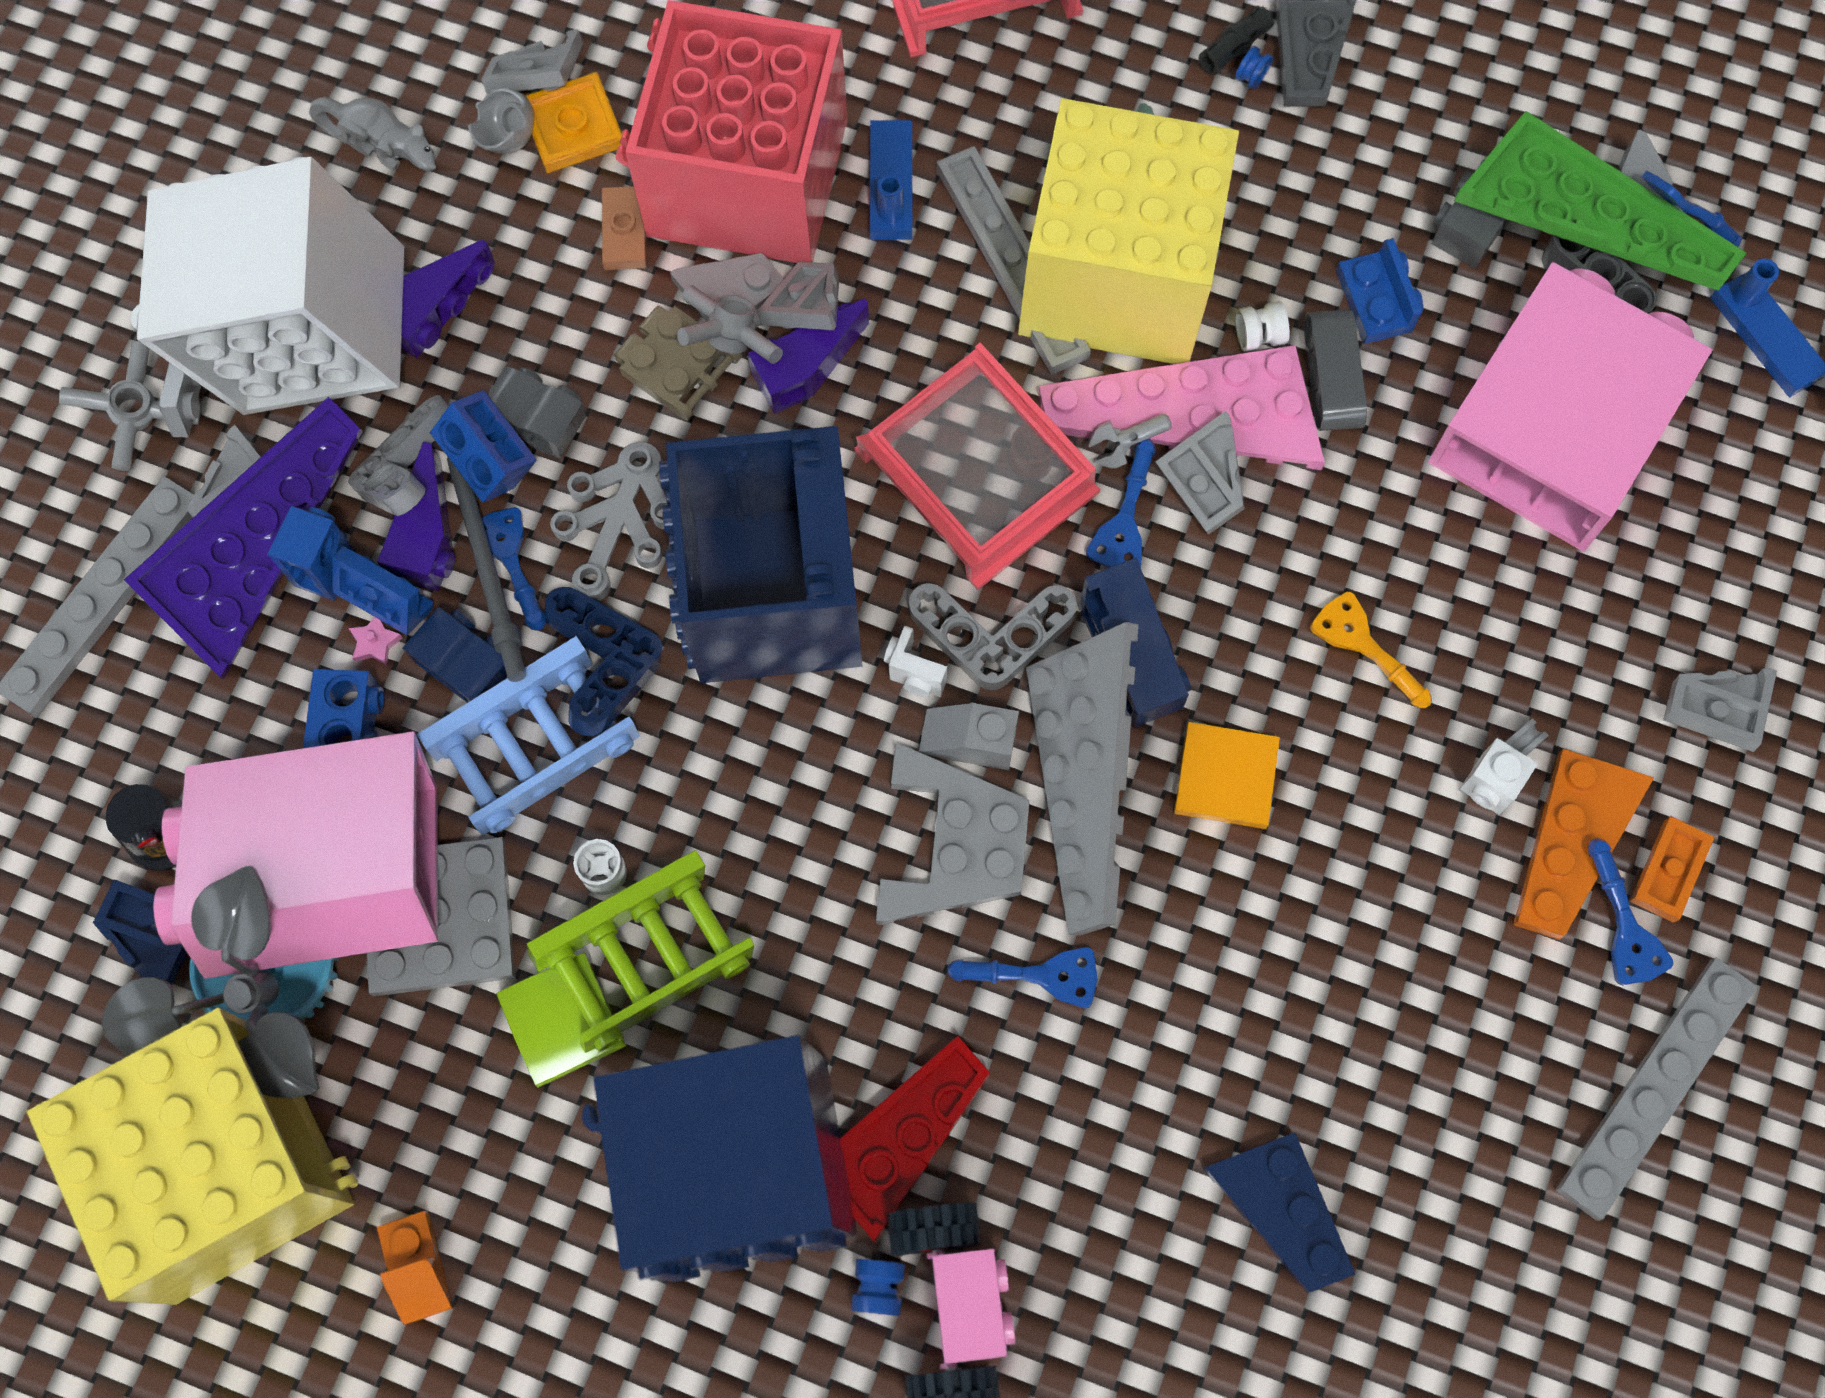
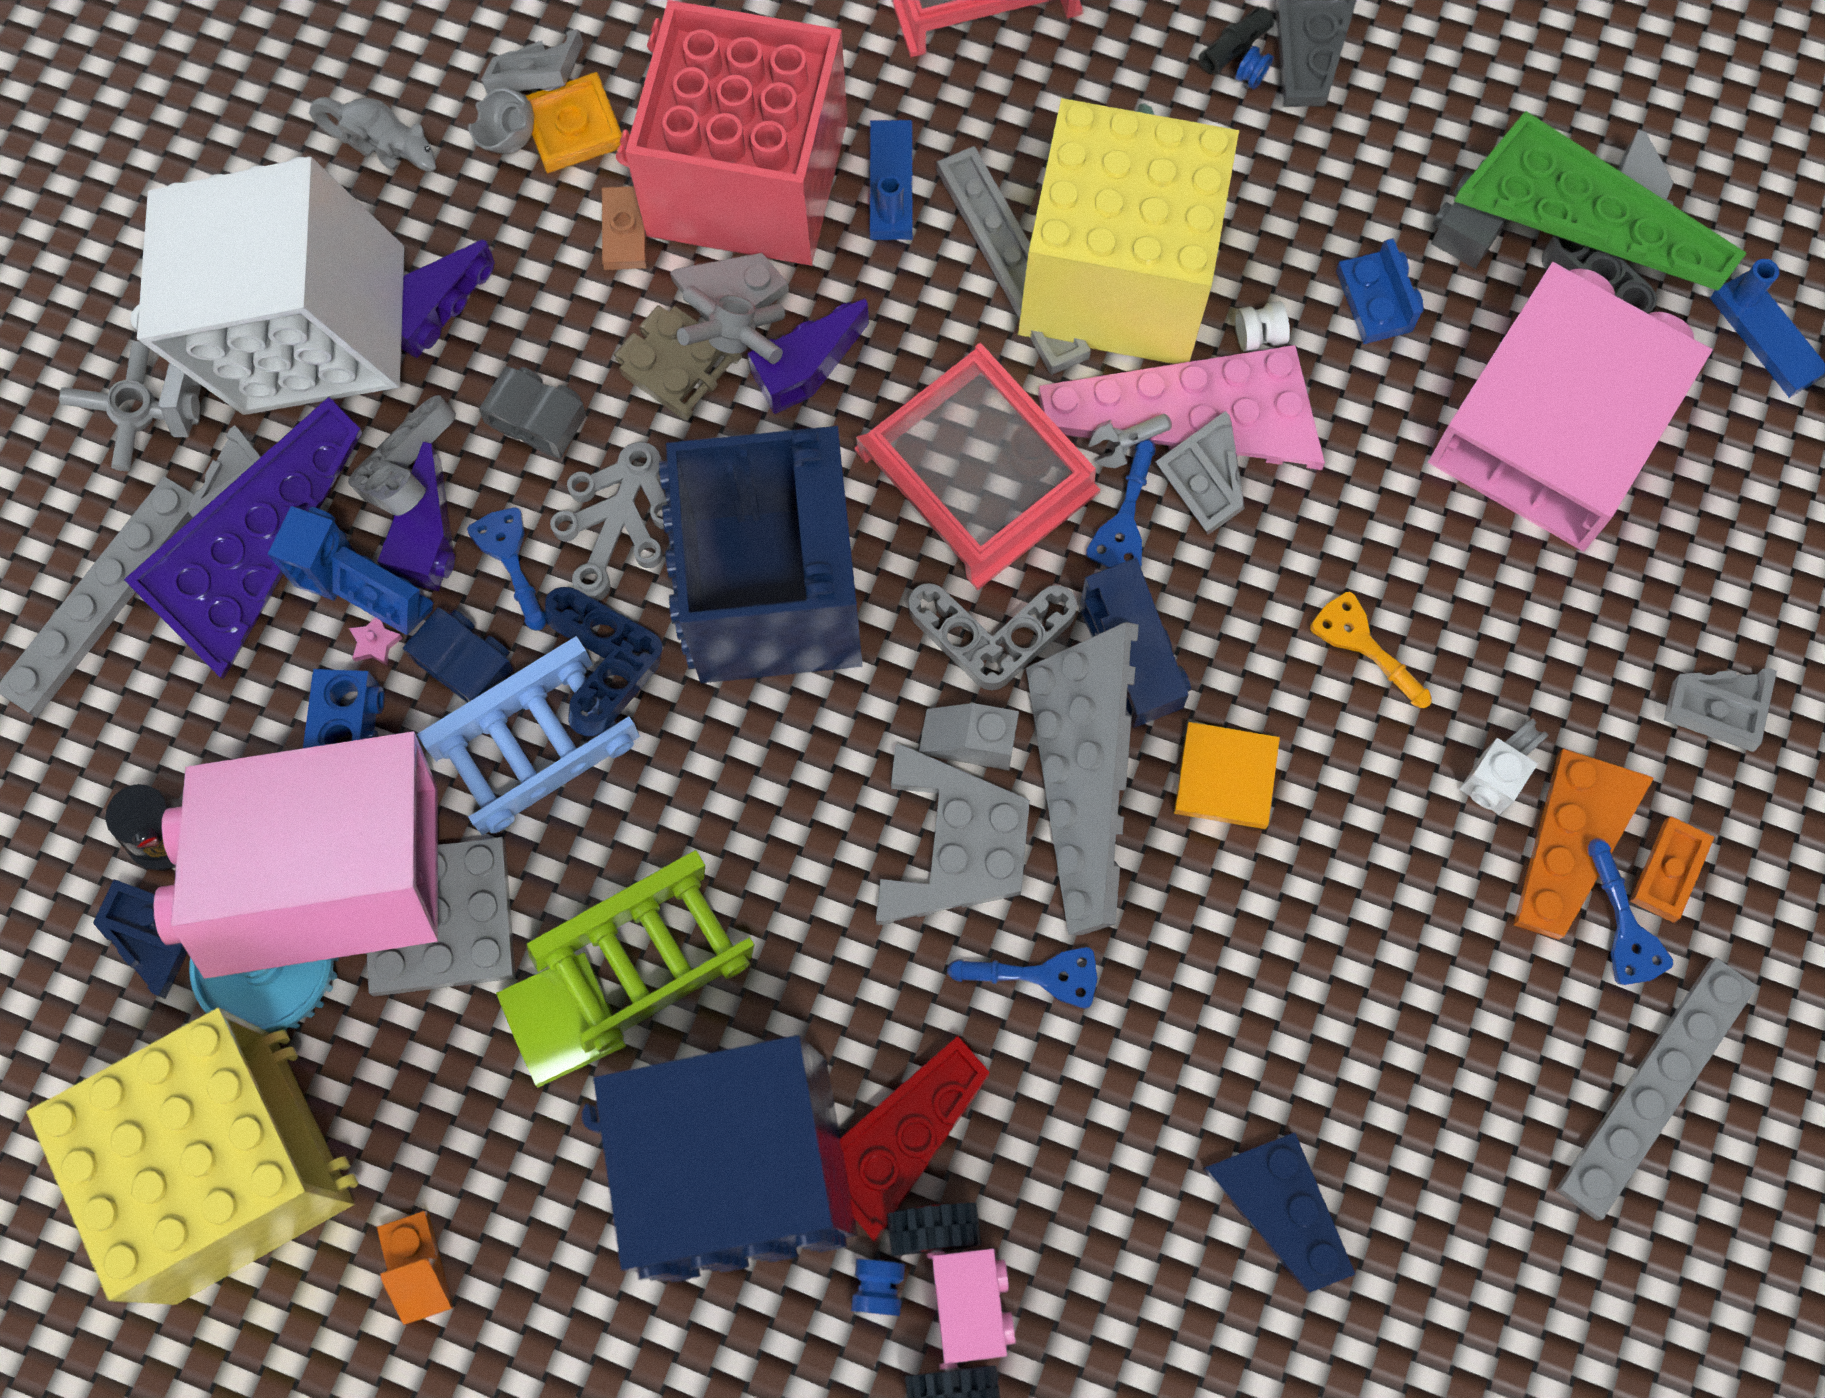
dark grey plant [102,866,320,1098] -> none
blue brick [430,390,537,503] -> none
dark grey bar [447,457,526,682] -> none
white wheel [573,839,627,895] -> none
light grey wing [757,262,839,330] -> none
white bracket [884,626,947,697] -> none
dark grey beam [1304,310,1367,431] -> none
blue piece [1641,170,1742,247] -> none

